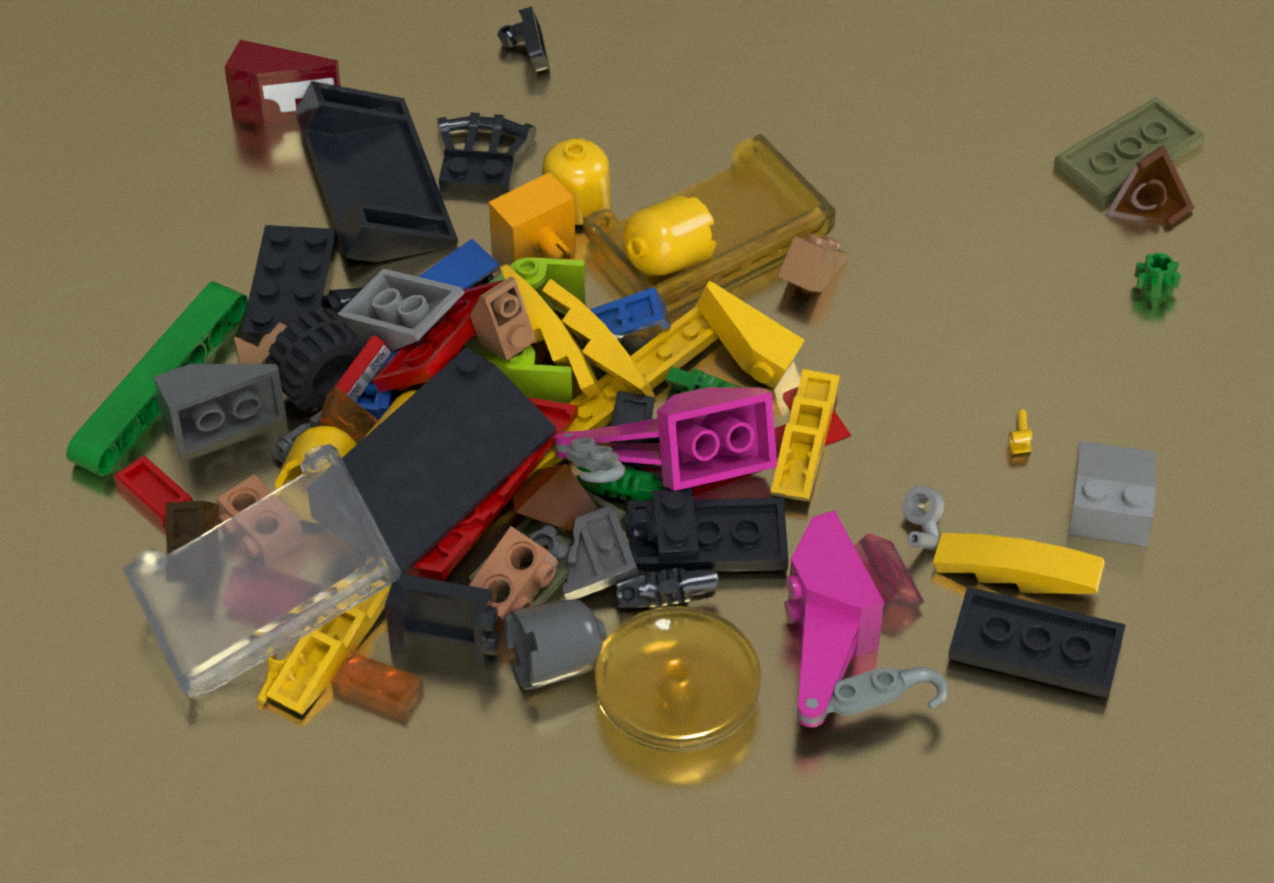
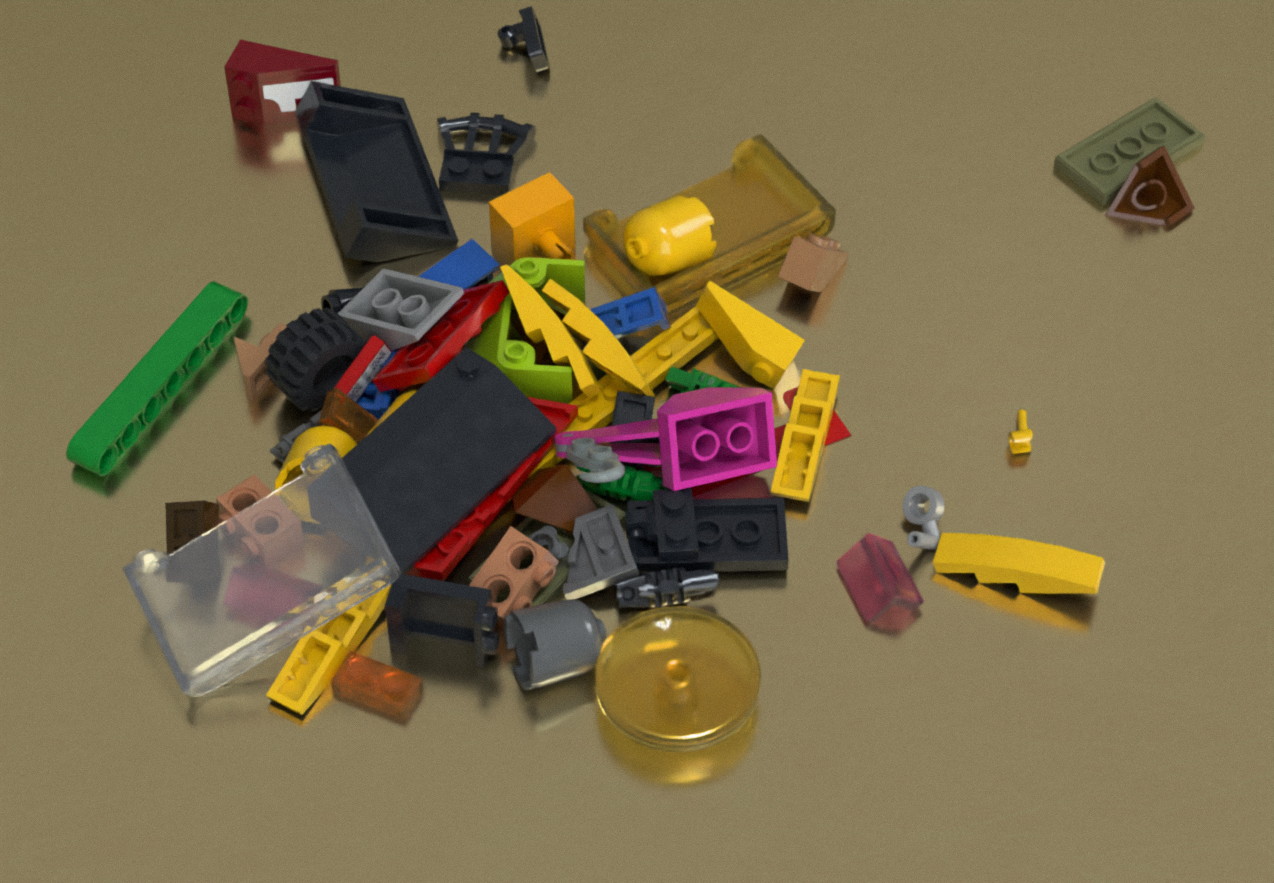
red tile [114,455,193,528] -> none
dark grey slope [153,364,286,458] -> none
black plate [241,225,338,343] -> none
yellow hand [256,647,291,705] -> none
medium nougat slope [470,276,536,360] -> none
yellow cylinder [542,138,612,227] -> none
dark pink slope [784,510,949,727] -> none
black plate [948,586,1126,698] -> none
light grey slope [1068,441,1156,547] -> none
green gear [1134,253,1181,298] -> none

